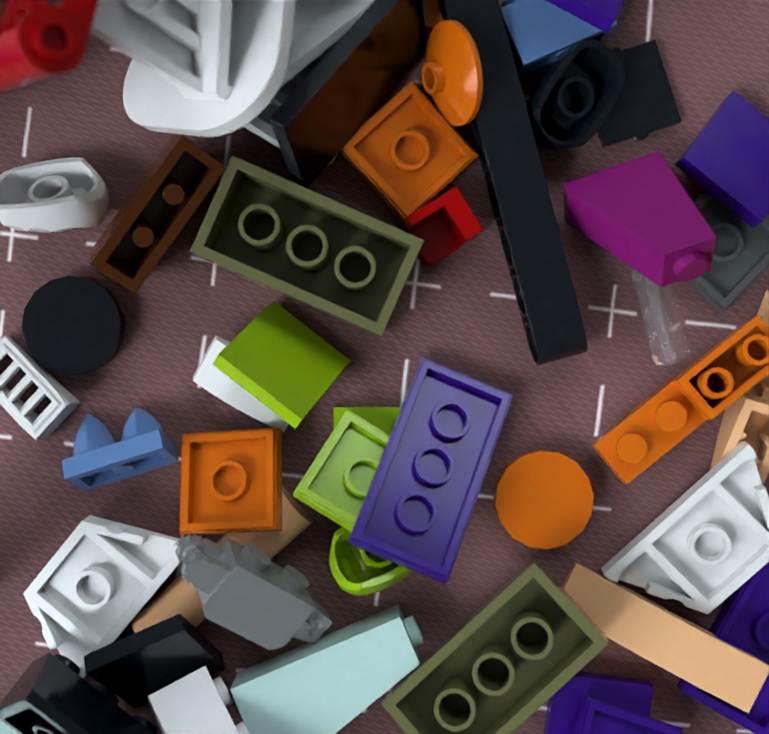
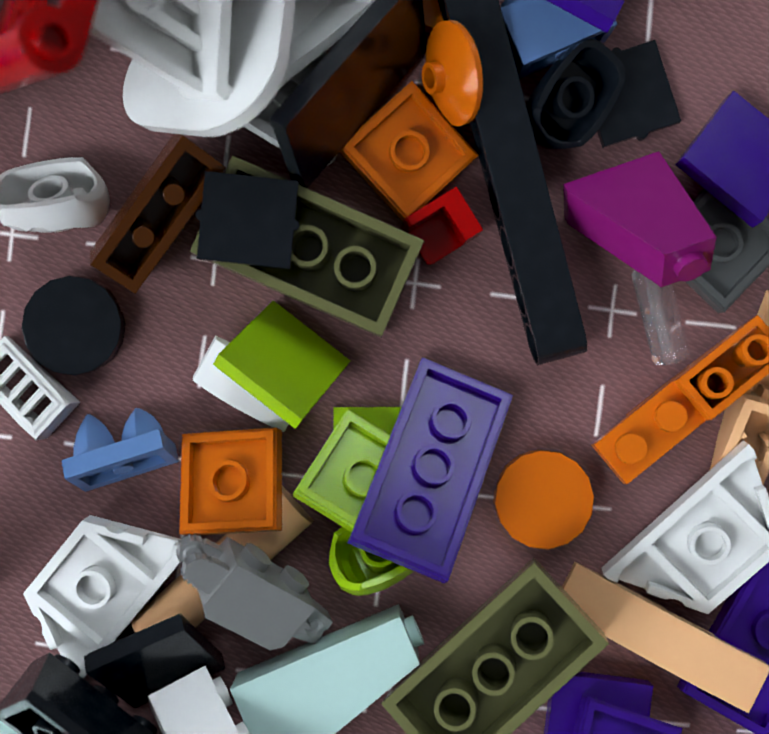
none -> black piece [196,171,300,269]

